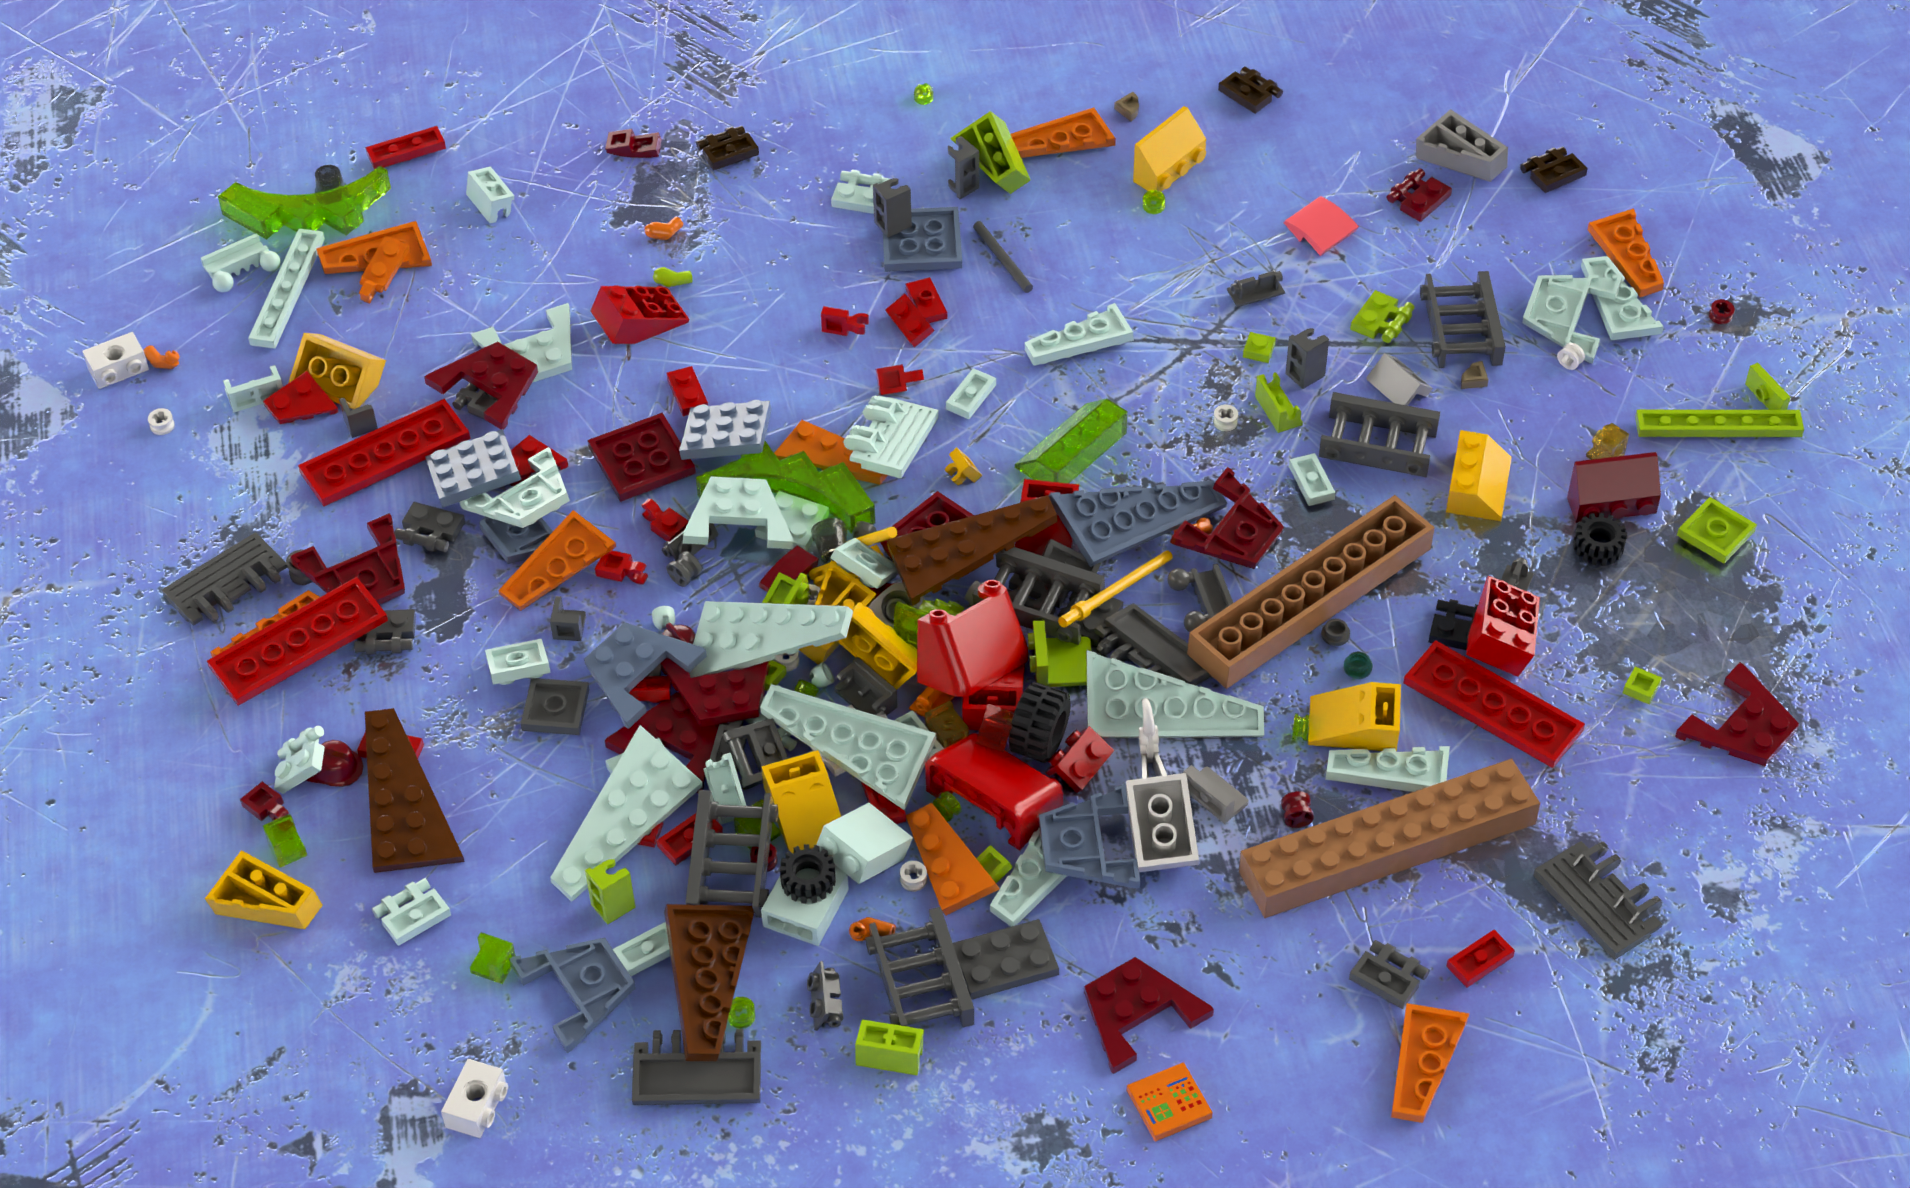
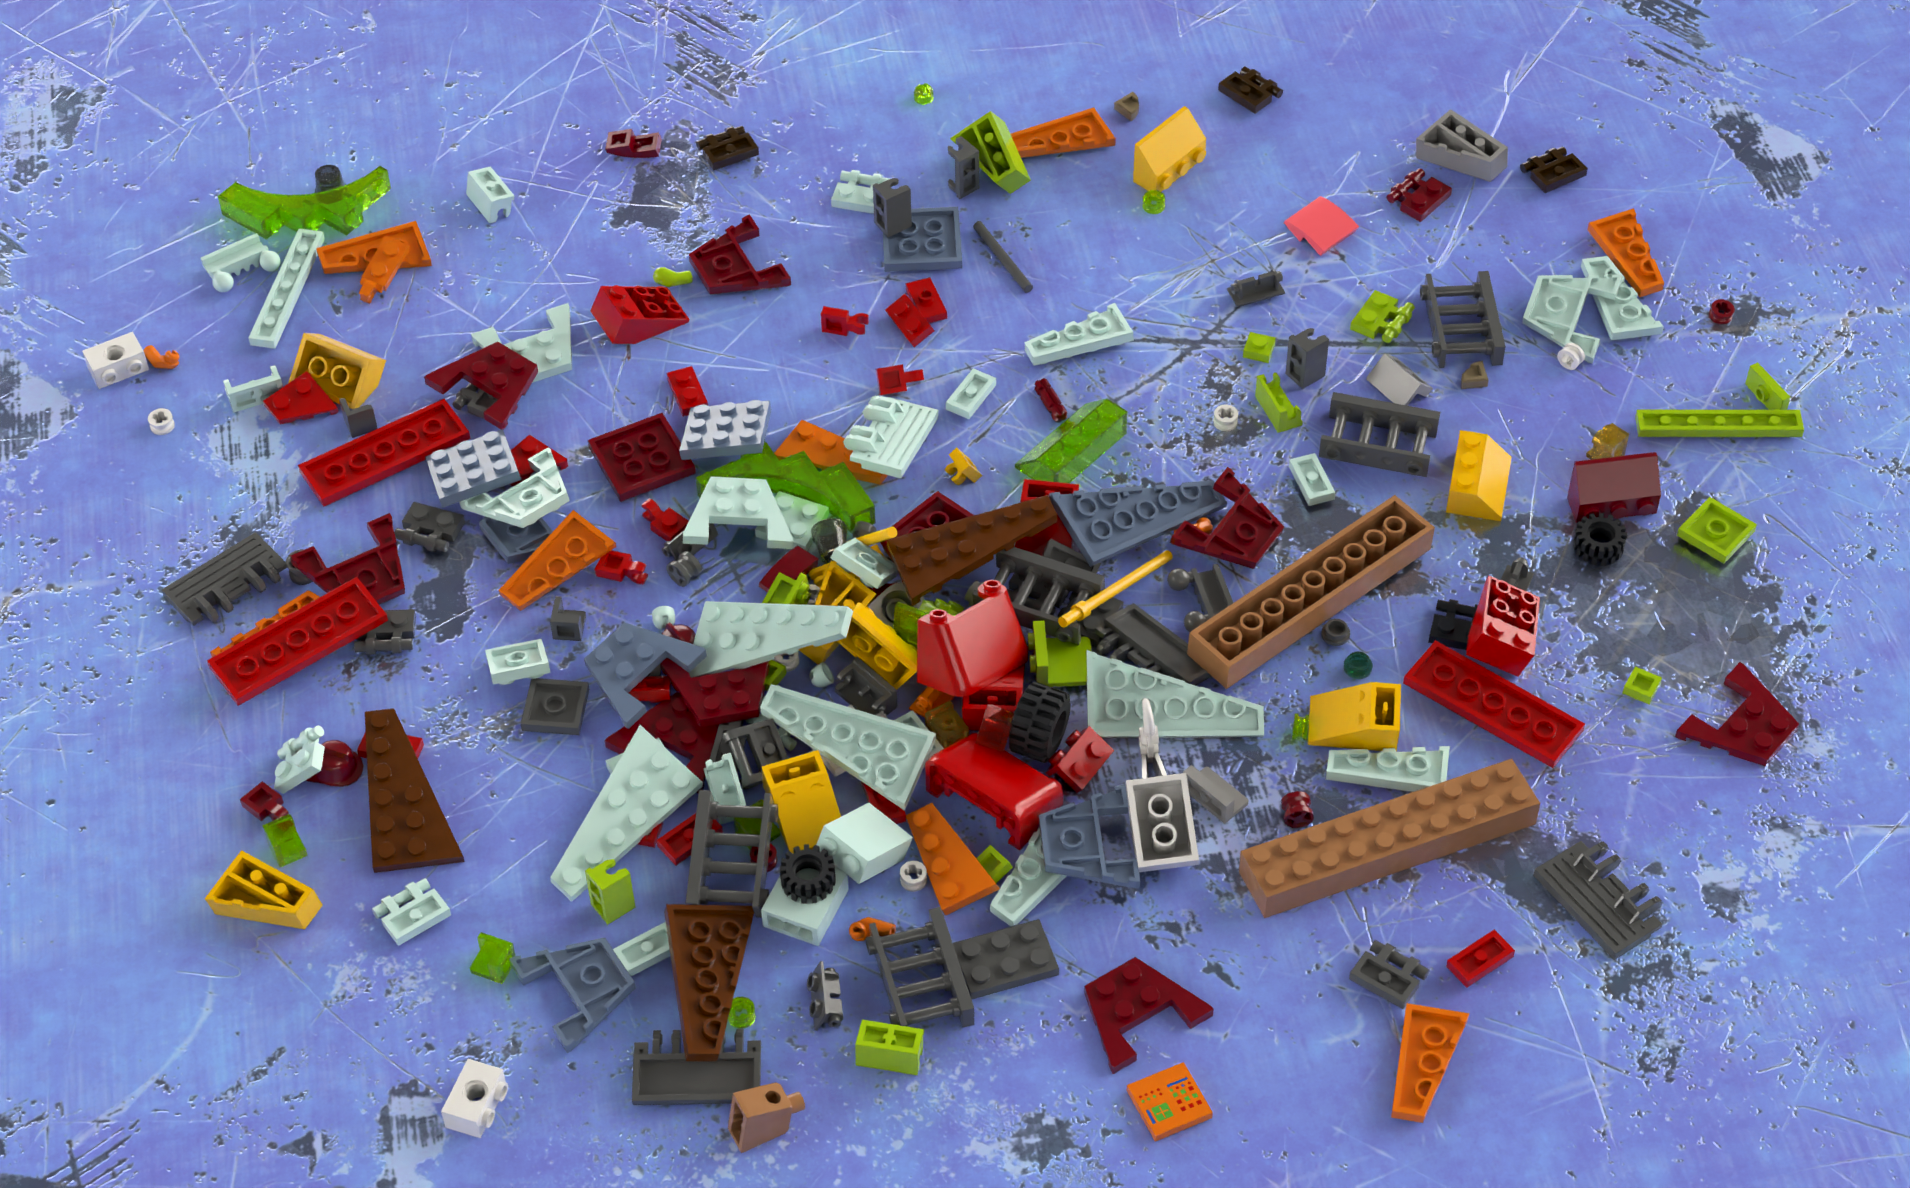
red plate [365,126,446,170] -> none
orange arm [644,216,683,240] -> none
clear neon green hinge [794,679,819,697] -> none
clear neon green bush [933,791,962,822] -> none
none -> dark red wing [689,214,791,295]
none -> medium nougat torso [728,1082,805,1153]
none -> dark red axle [1035,378,1067,423]

